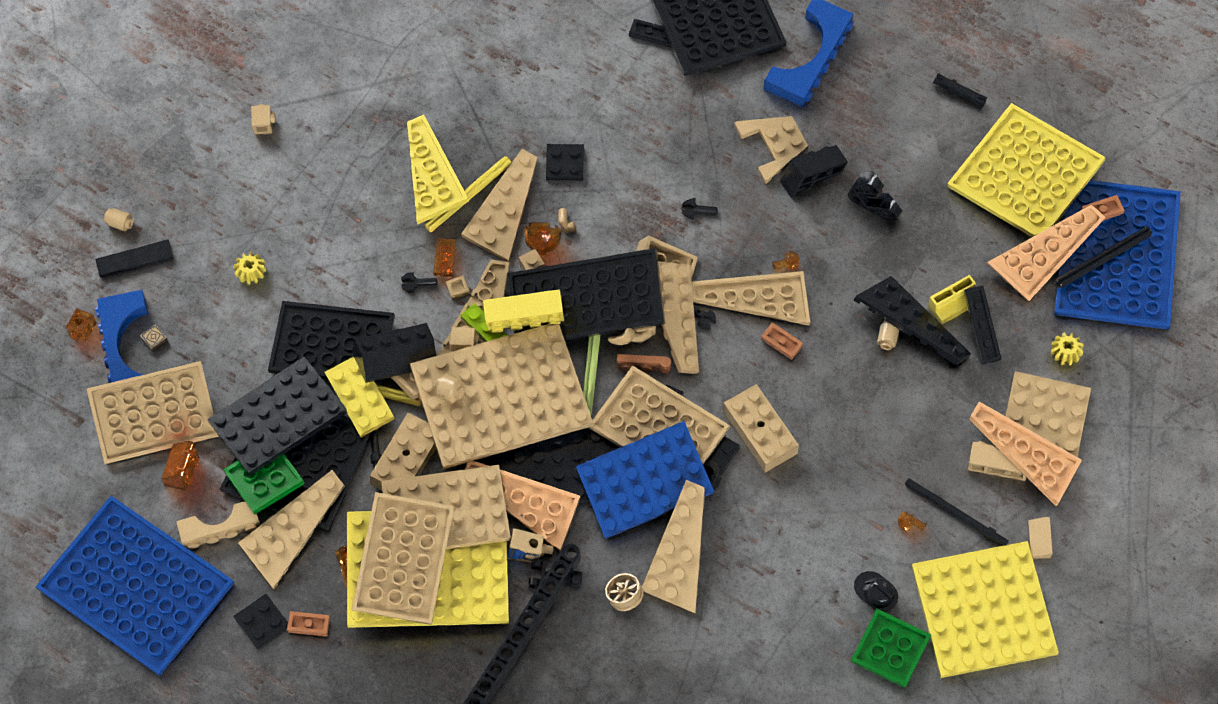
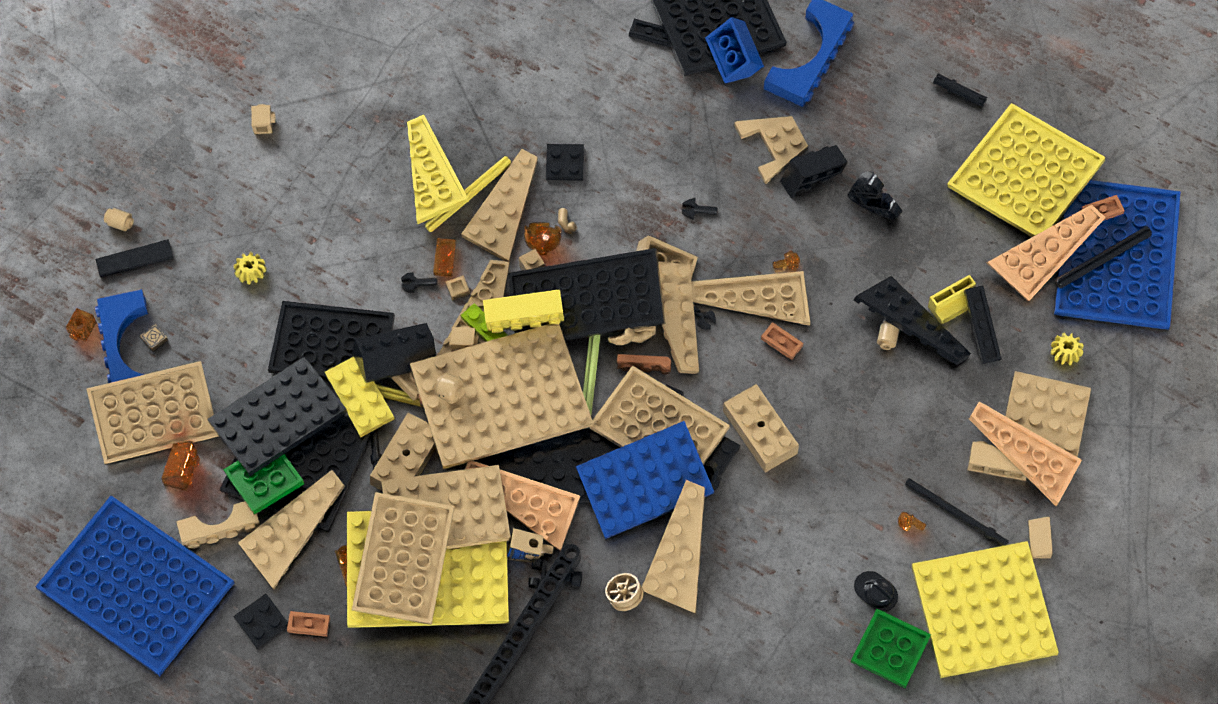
none -> blue slope [705,17,764,84]

